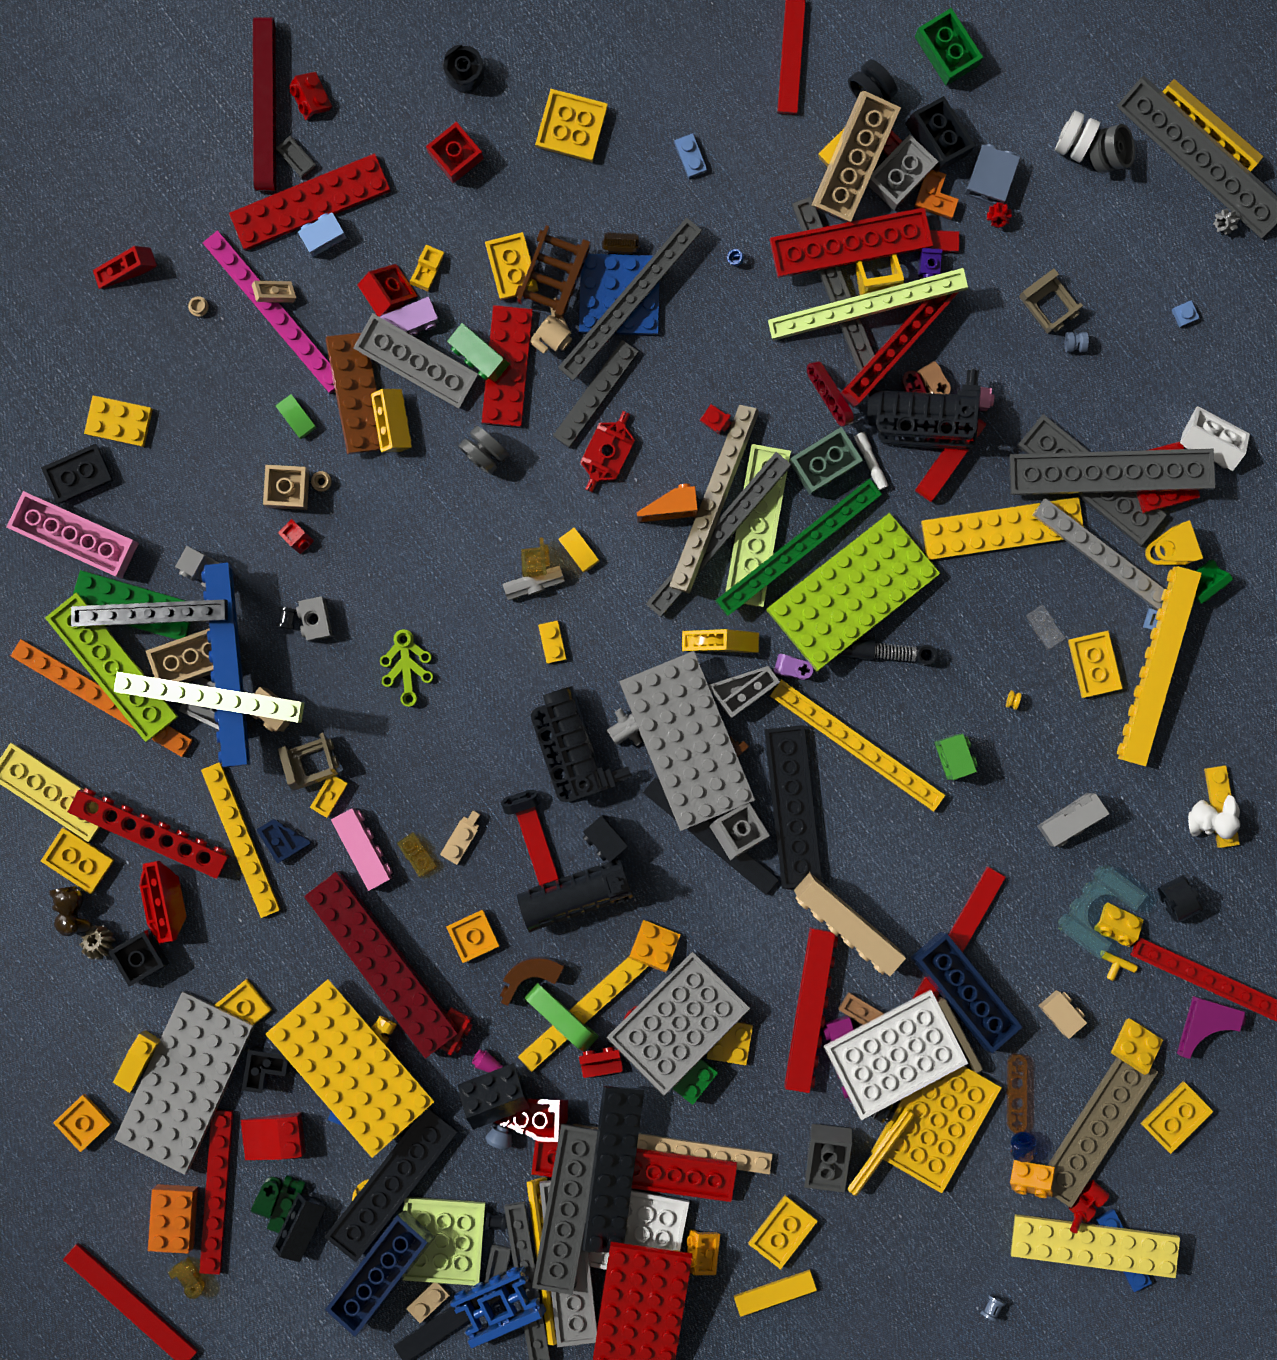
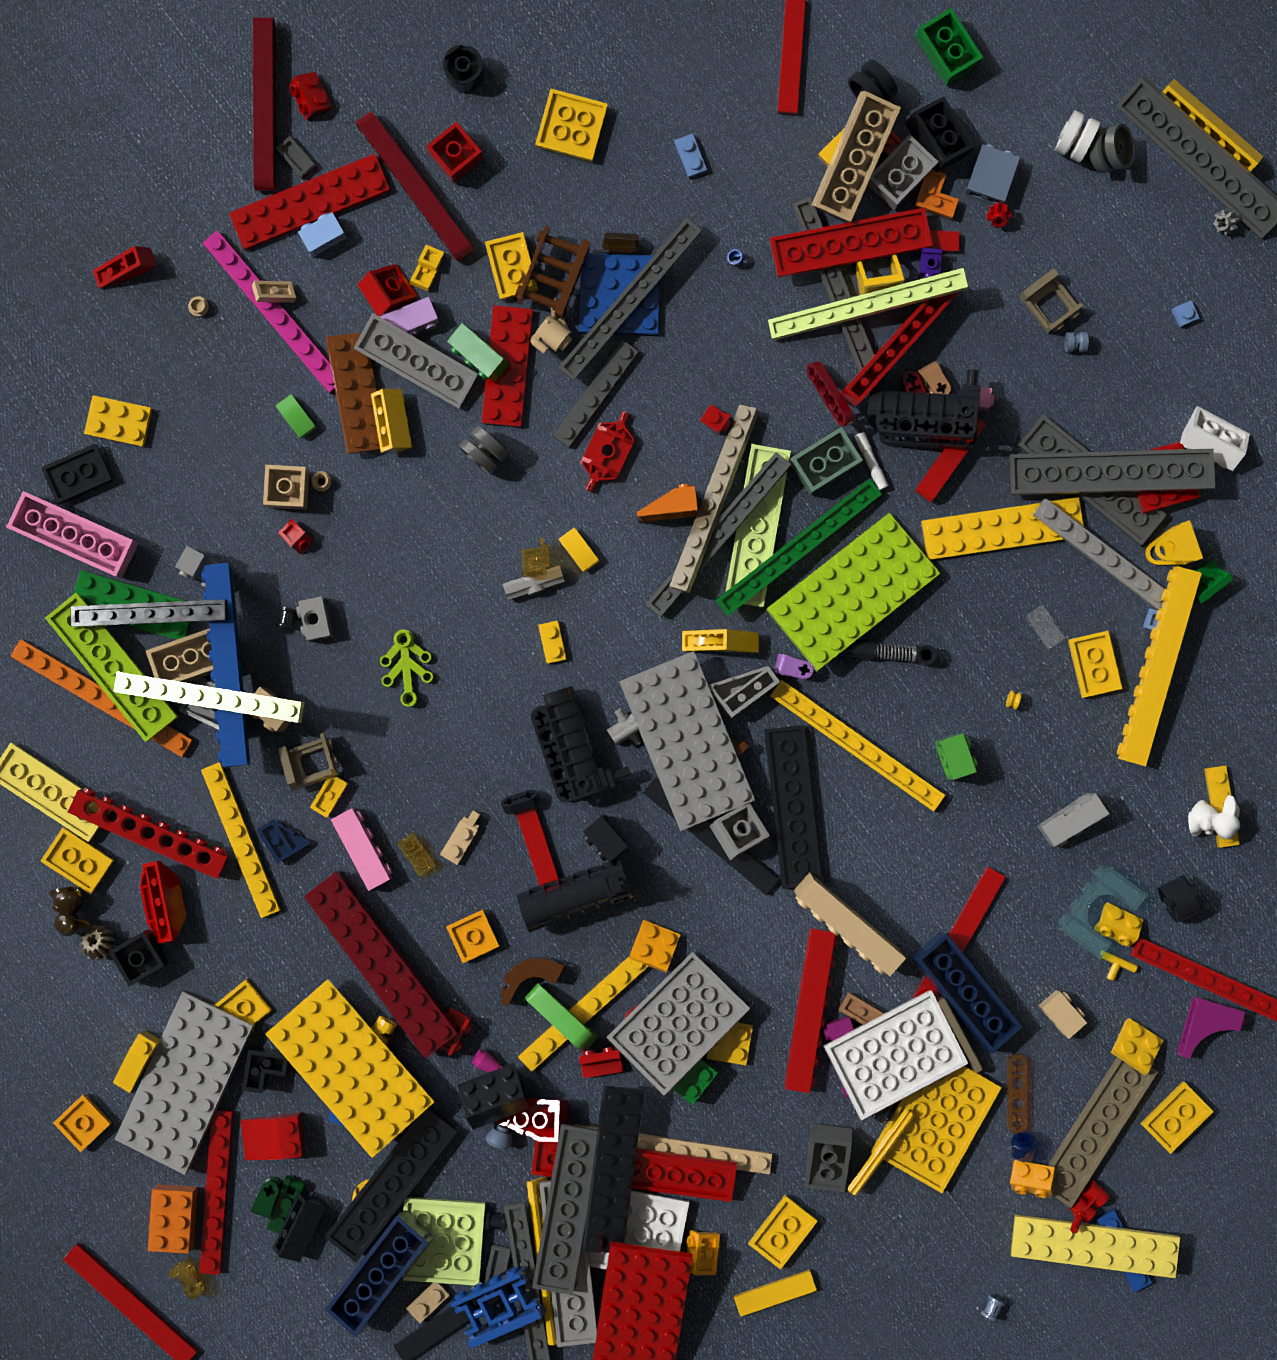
none -> dark red beam [355,111,474,263]

